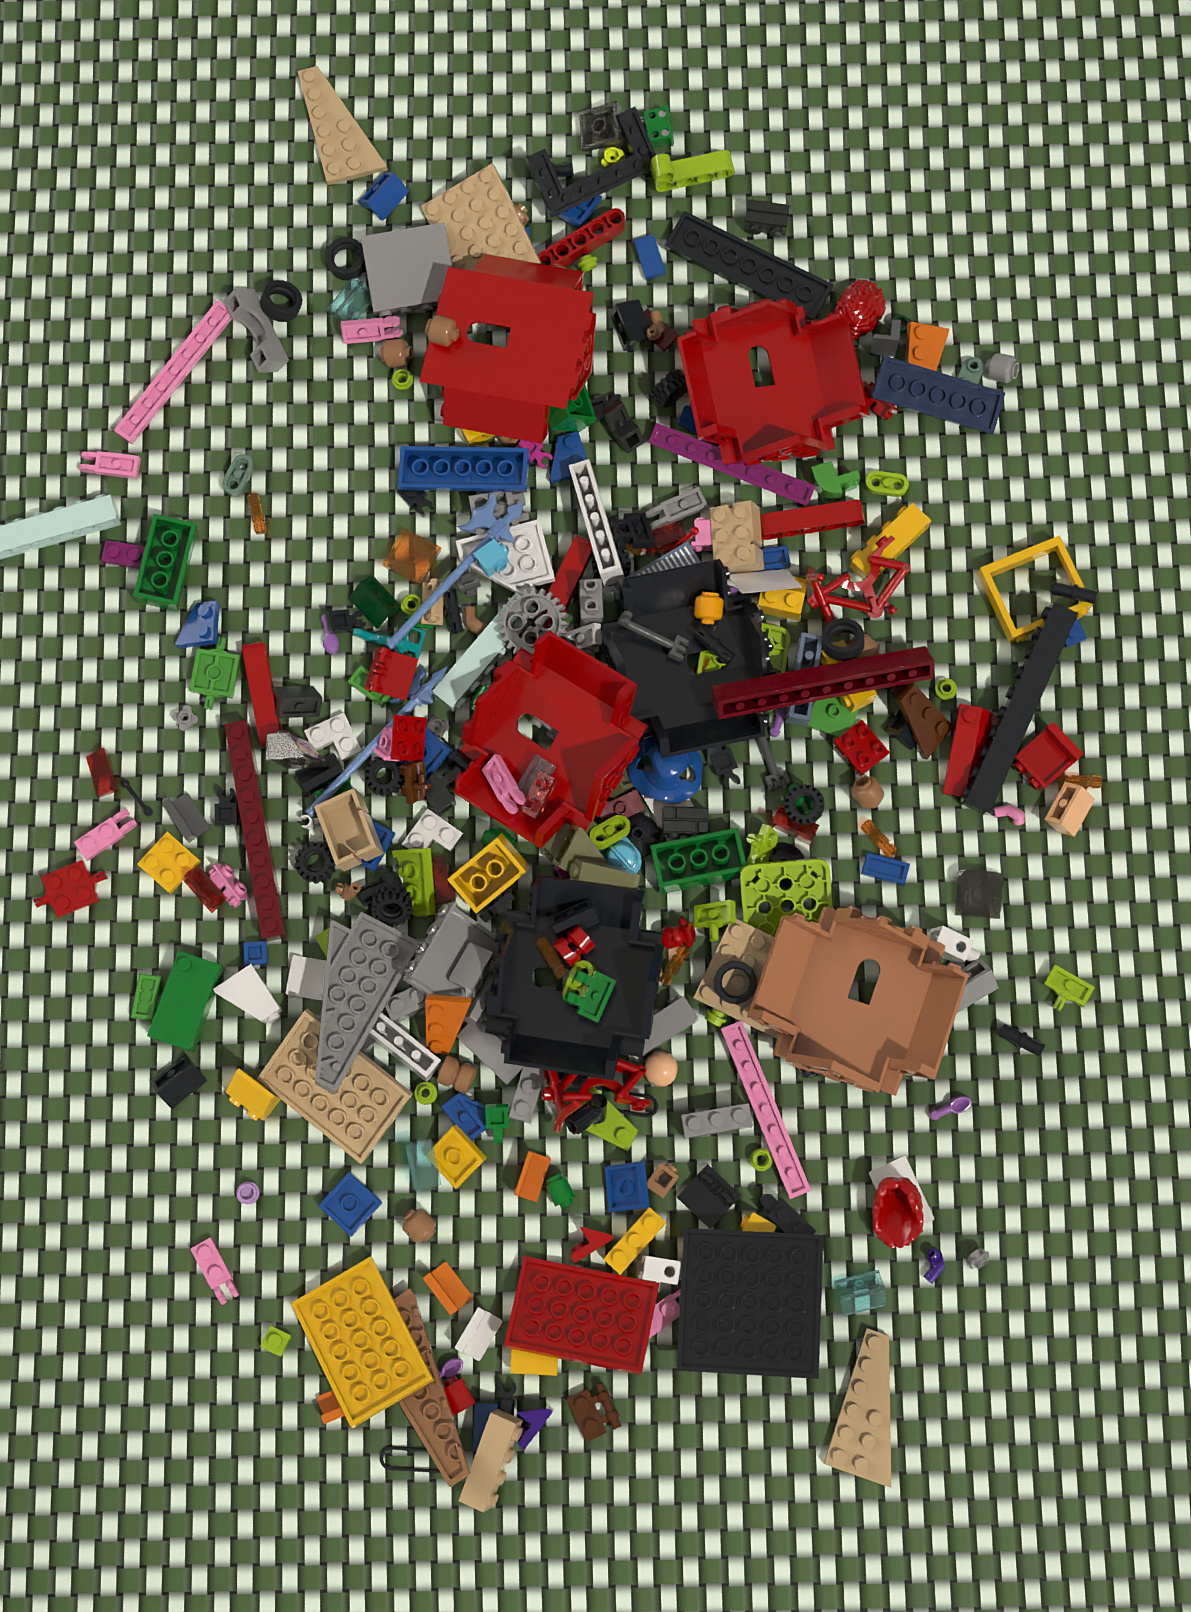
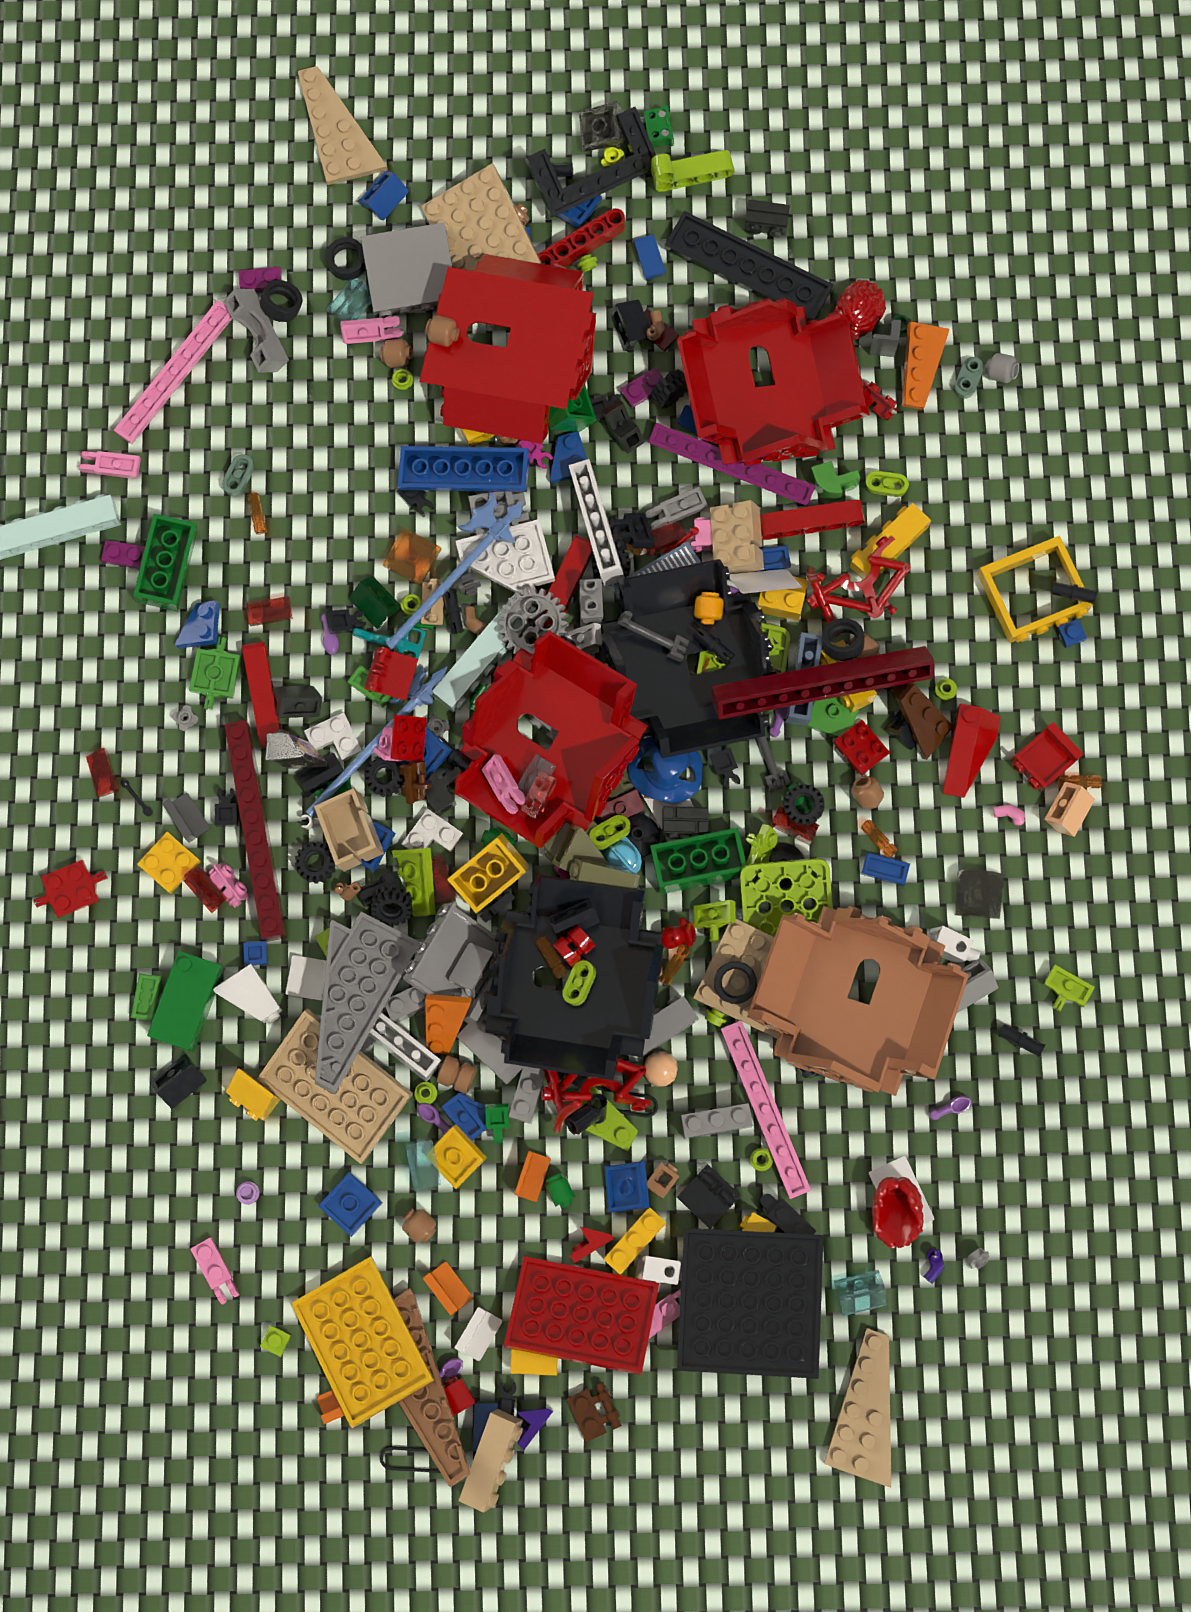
bright pink hinge [74,809,137,861] -> none
medium azure brick [473,539,509,578] -> none
green plate [563,971,616,1023] -> none
dark blue plate [871,355,1005,435] -> none
black brick [961,602,1078,815] -> none
none -> magenta plate [238,267,282,292]
none -> clear red plate [246,596,293,627]
none -> medium lavender piece [418,1103,452,1135]
none -> magenta plate [620,367,663,408]

